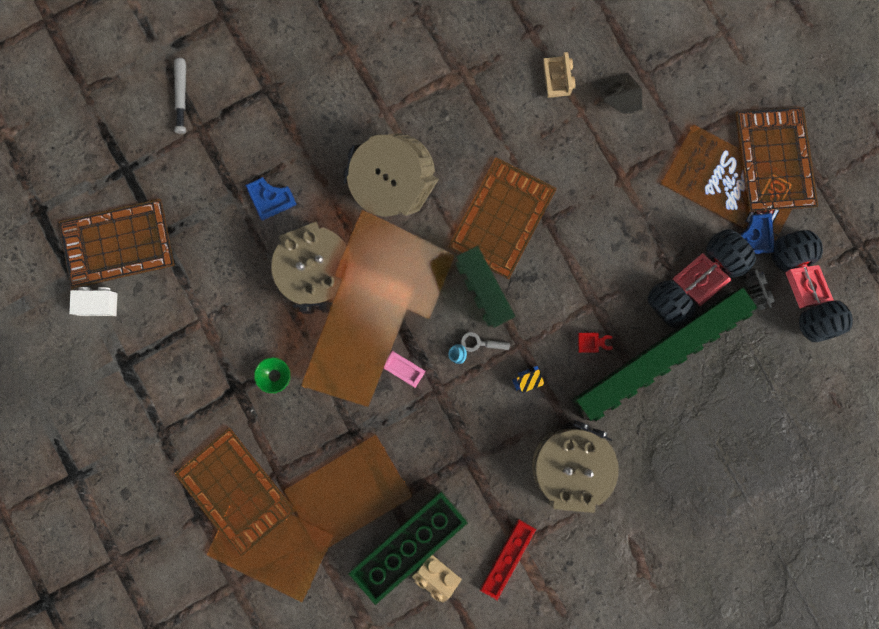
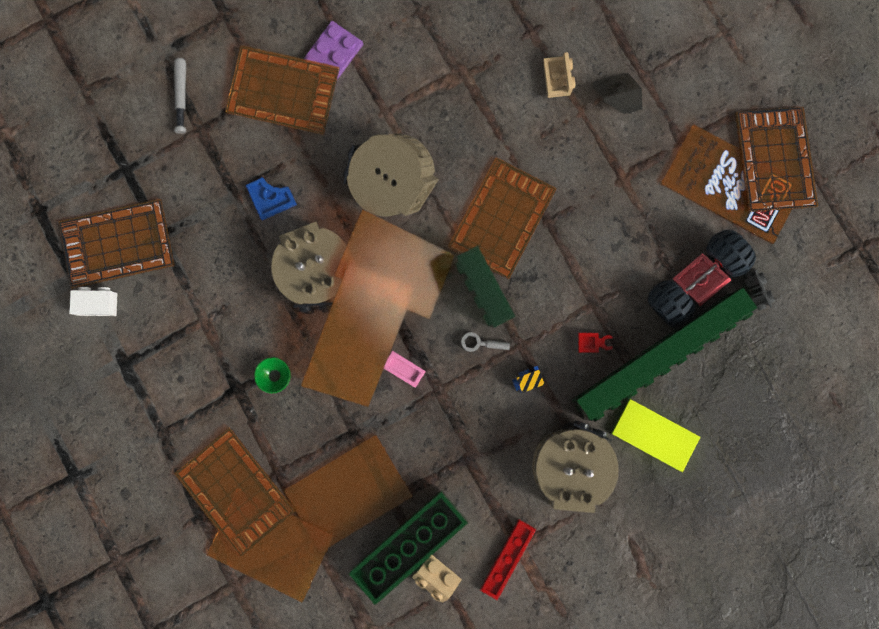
medium azure plate [449,344,467,364] -> none
blue tile [740,213,774,254] -> none
black plate [771,230,853,342] -> none
none -> clear orange piece [225,45,340,135]
none -> medium lavender plate [302,21,363,81]
none -> neon yellow tile [611,399,700,472]

